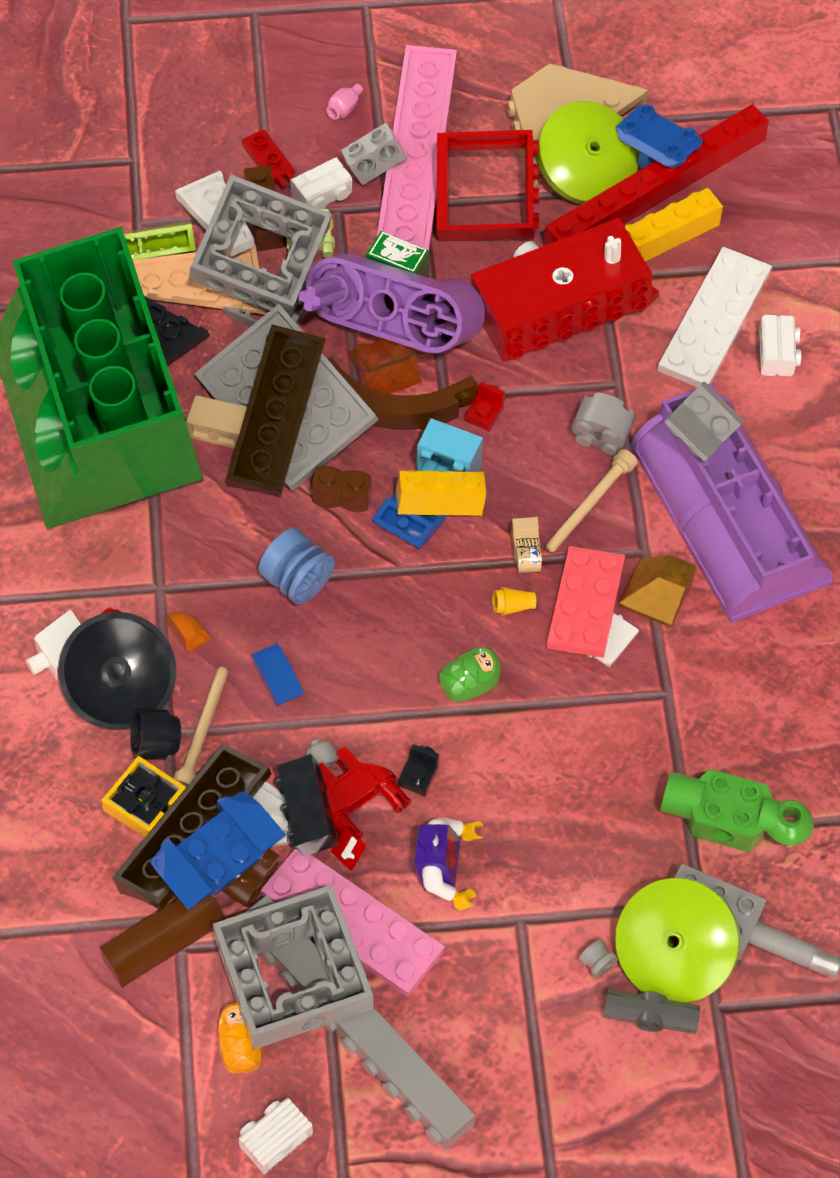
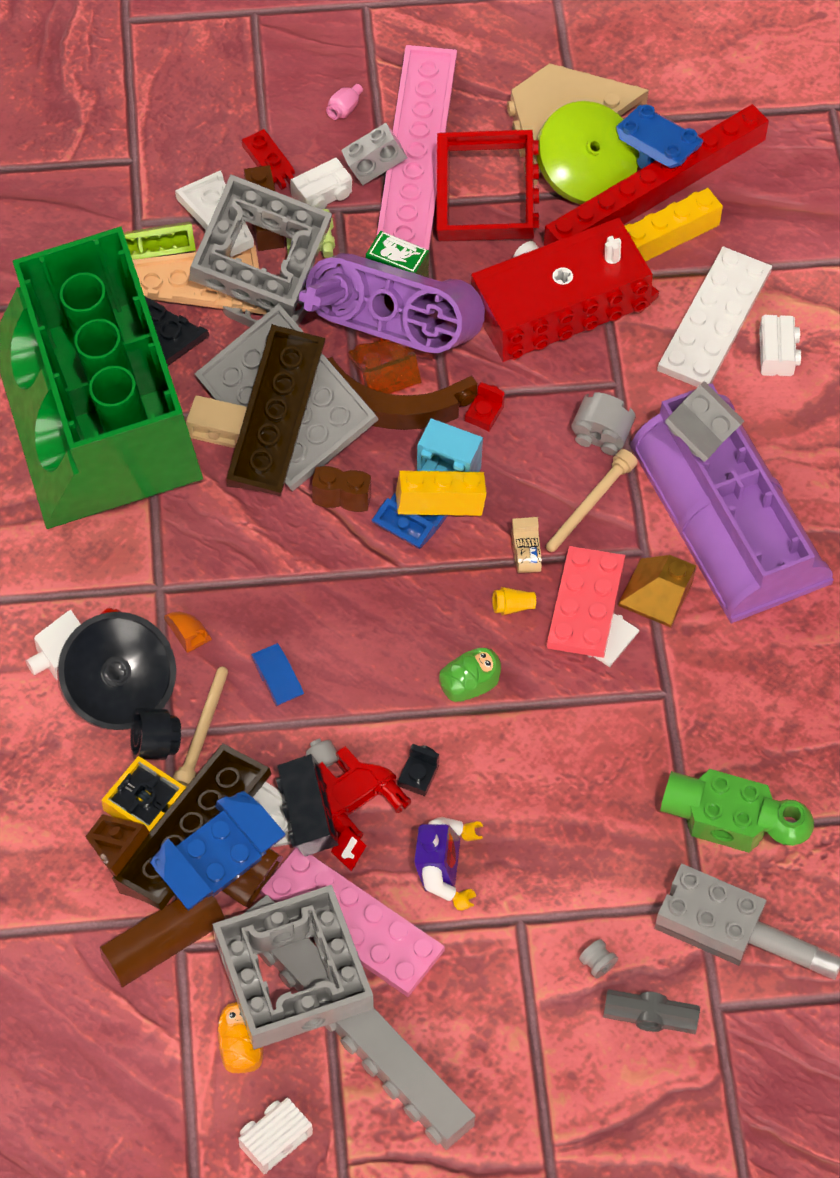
medium blue wheel [258,527,335,605] -> none
lime dish [615,878,740,1003] -> none
none -> reddish brown wing [85,814,150,877]

